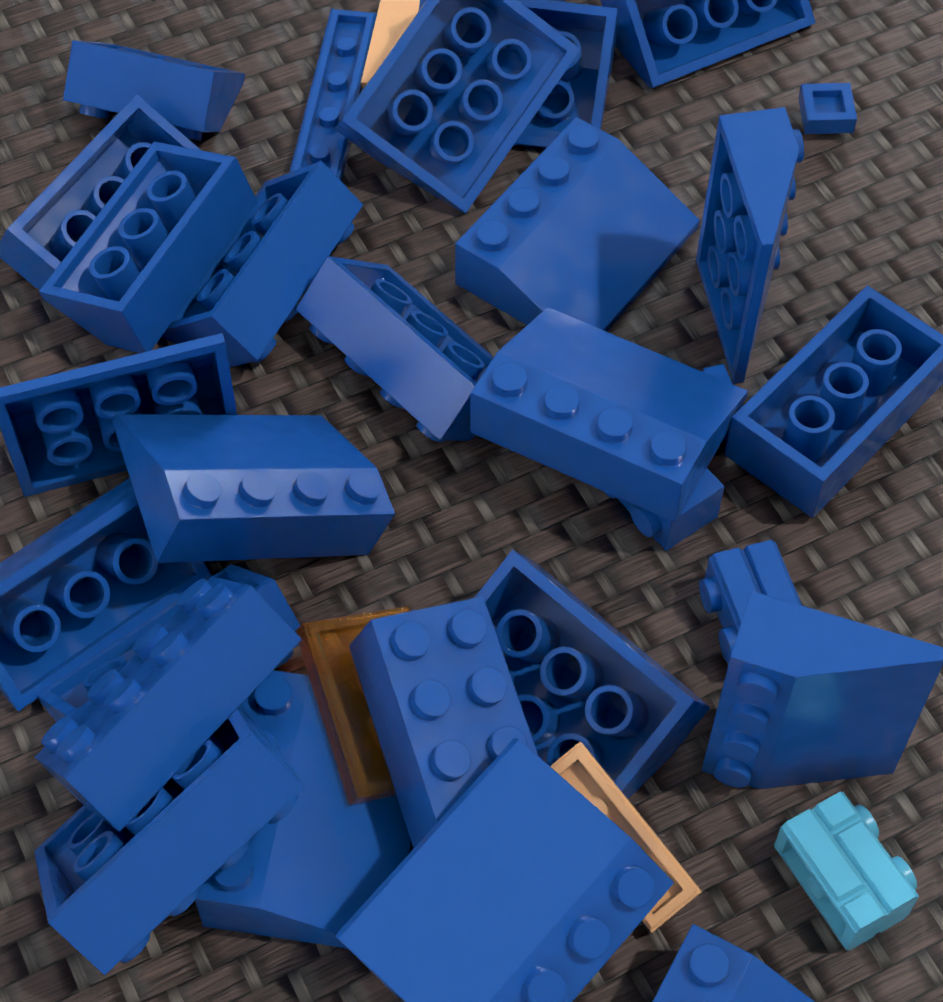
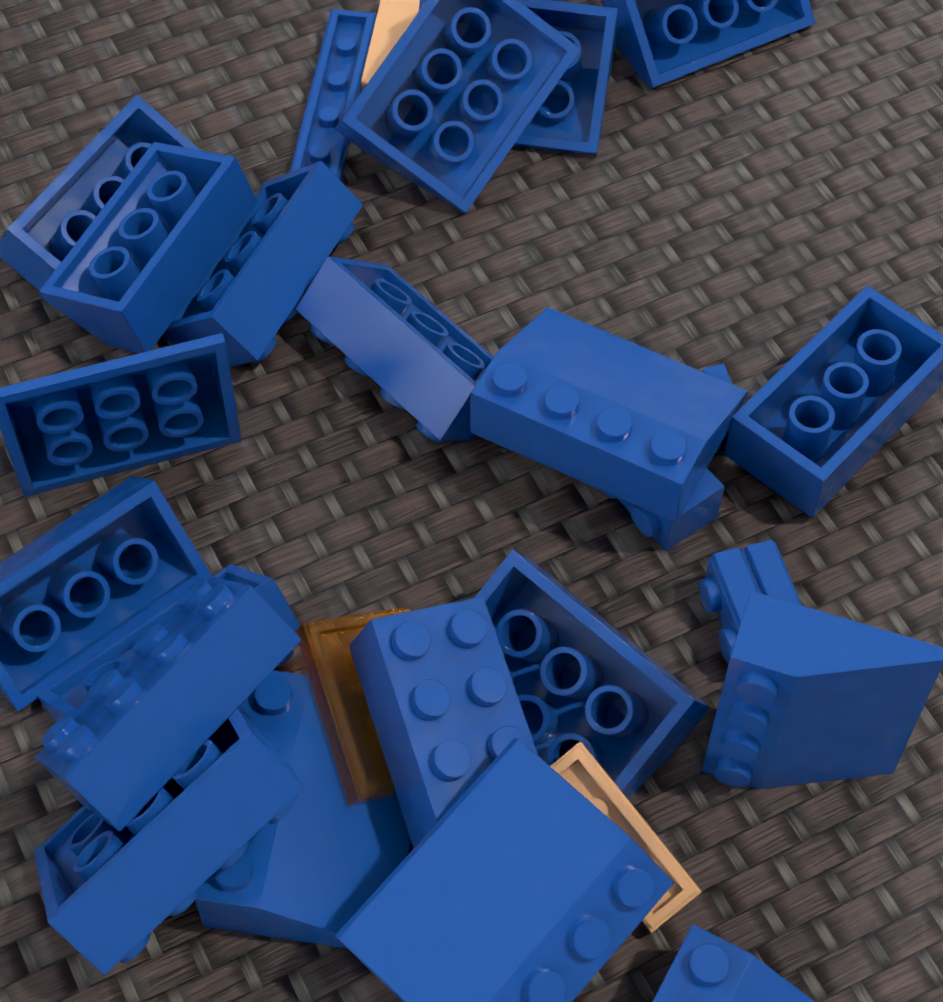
blue slope [63,40,245,140] -> none
blue slope [112,414,395,563] -> none
blue slope [455,117,700,332] -> none
blue slope [696,107,804,384] -> none
medium azure brick [774,791,919,951] -> none
blue plate [798,83,857,134] -> none

